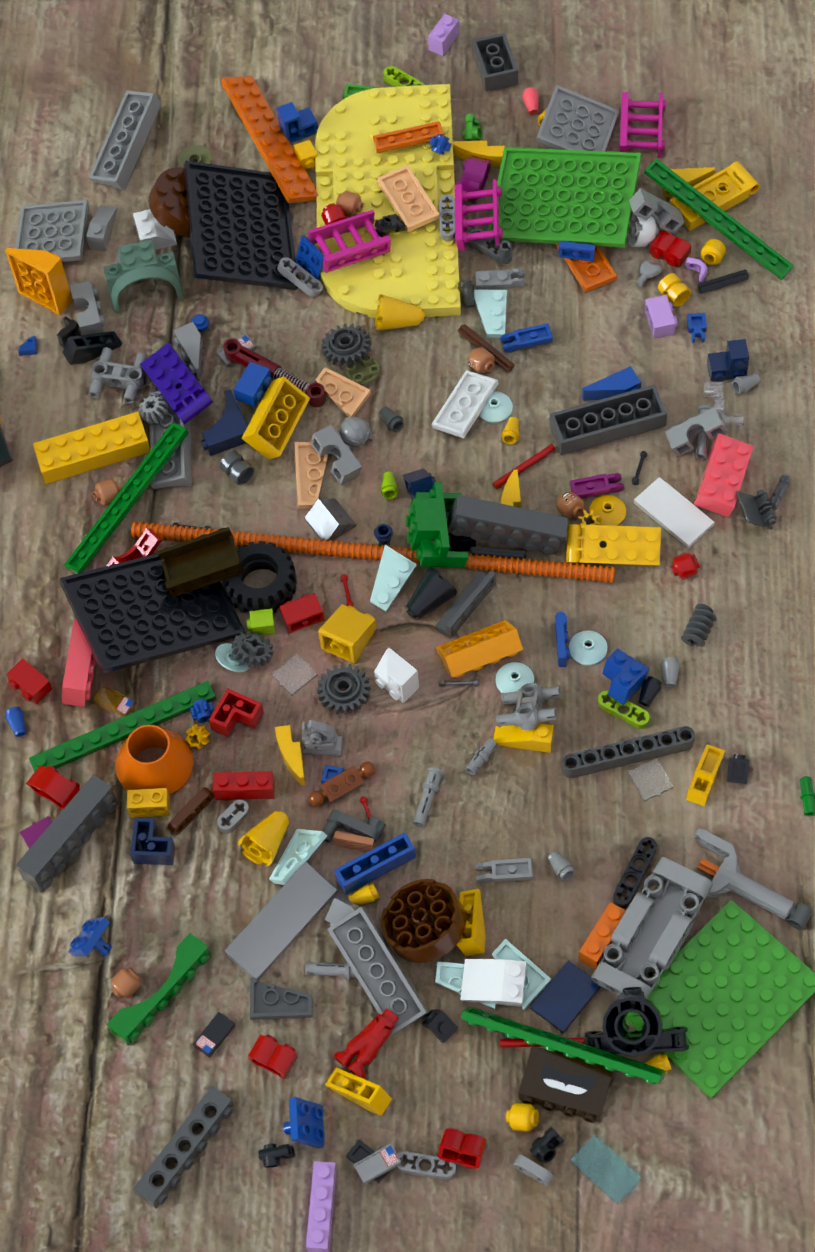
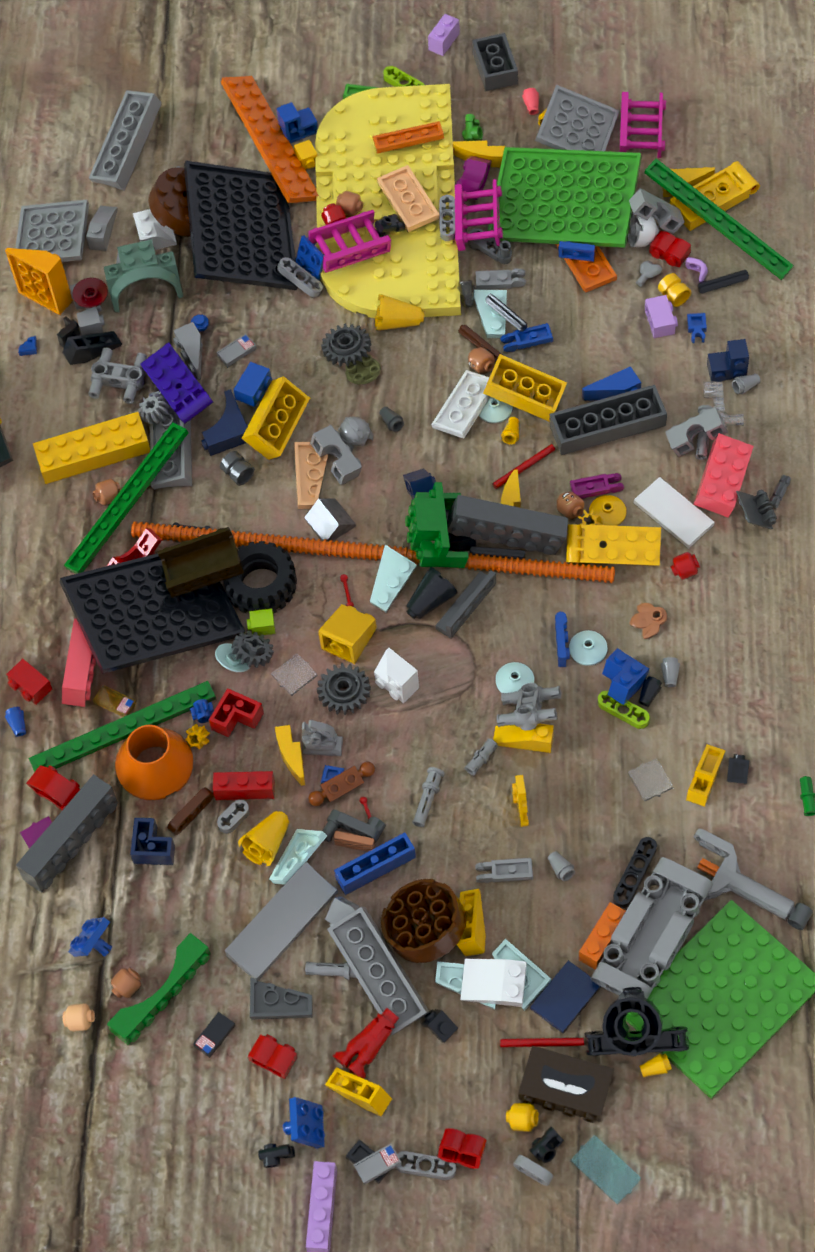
yellow brick [127,788,170,818] -> none
dark grey brick [133,1086,234,1209] -> none
olive dish [177,145,212,168] -> none
dark red piece [223,338,326,407] -> none
red brick [279,593,324,633] -> none
light nougat wing [315,367,371,417] -> none
yellow cone [348,883,380,905] -> none
dark blue cone [374,524,393,546] -> none
lime cone [381,471,399,499] -> none
blue gear [429,134,452,155] -> none
light orange slope [436,620,523,678] -> none
flat silver hinge [439,679,480,687] -> none
green plate [461,1007,666,1084] -> none
dark grey beam [562,726,695,778] -> none
black hinge [632,451,647,485] -> none
dark grey piece [681,604,717,647] -> none
yellow head [700,239,726,265] -> none
none -> light nougat head [63,1003,95,1032]
none -> dark red dish [72,277,108,308]
none -> yellow brick [483,354,567,422]
none -> axle [485,294,527,332]
none -> yellow wing [512,775,529,827]
none -> nougat plate [629,603,667,639]

